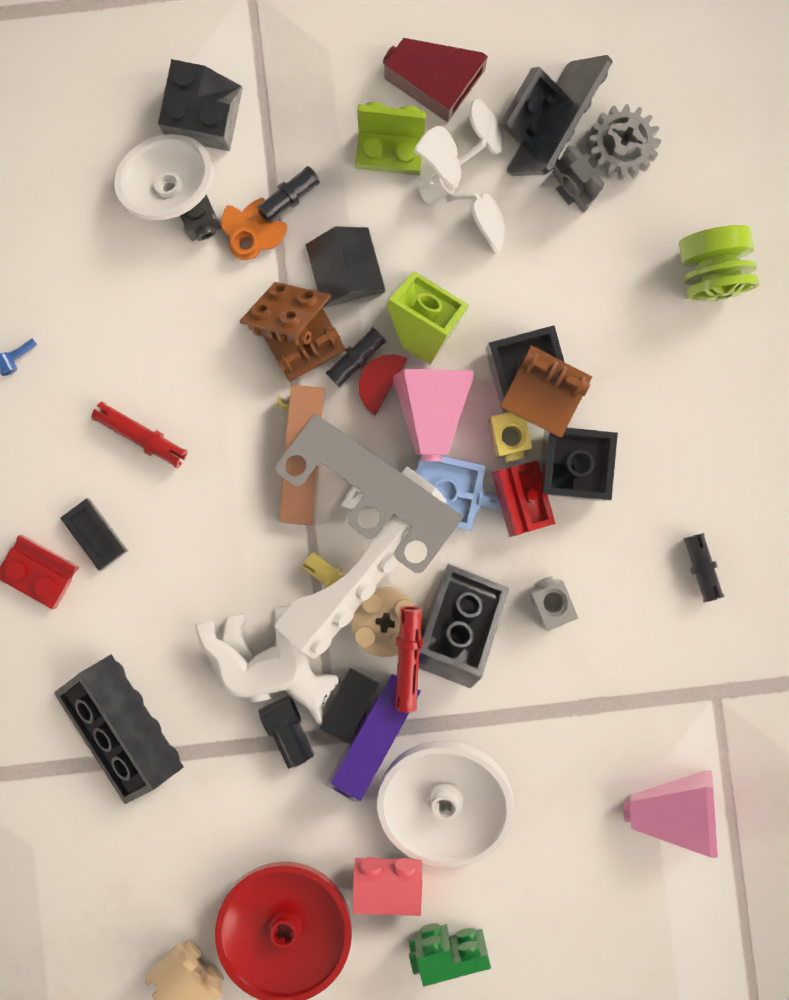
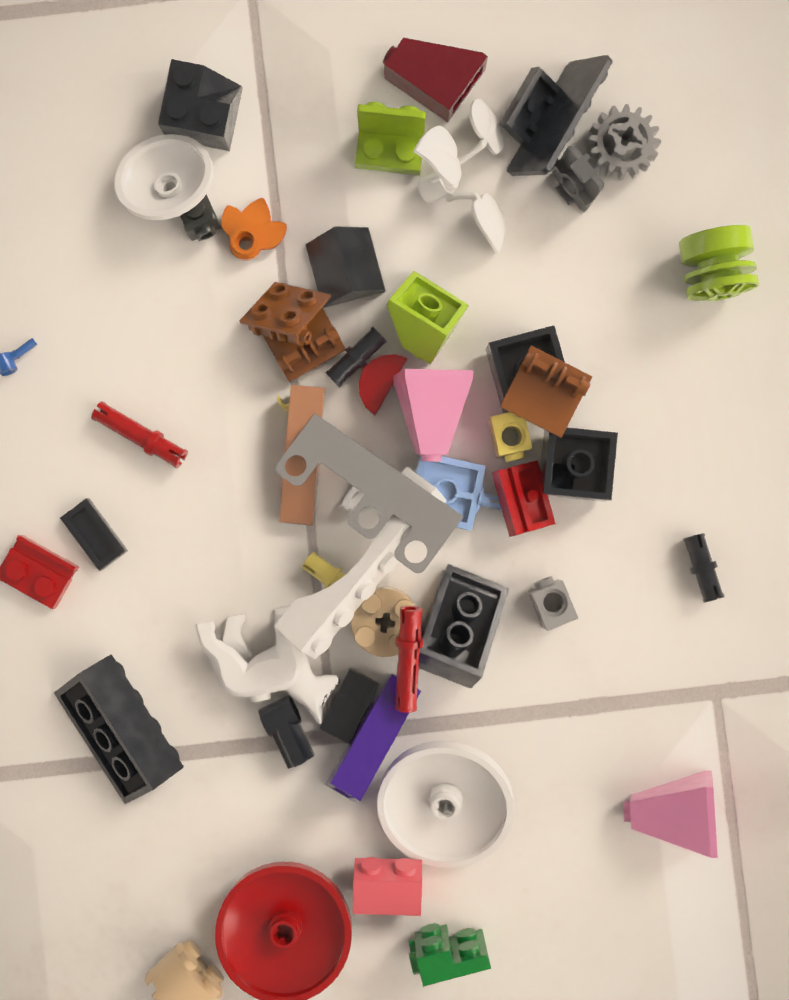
black pin [256,166,320,224] -> none

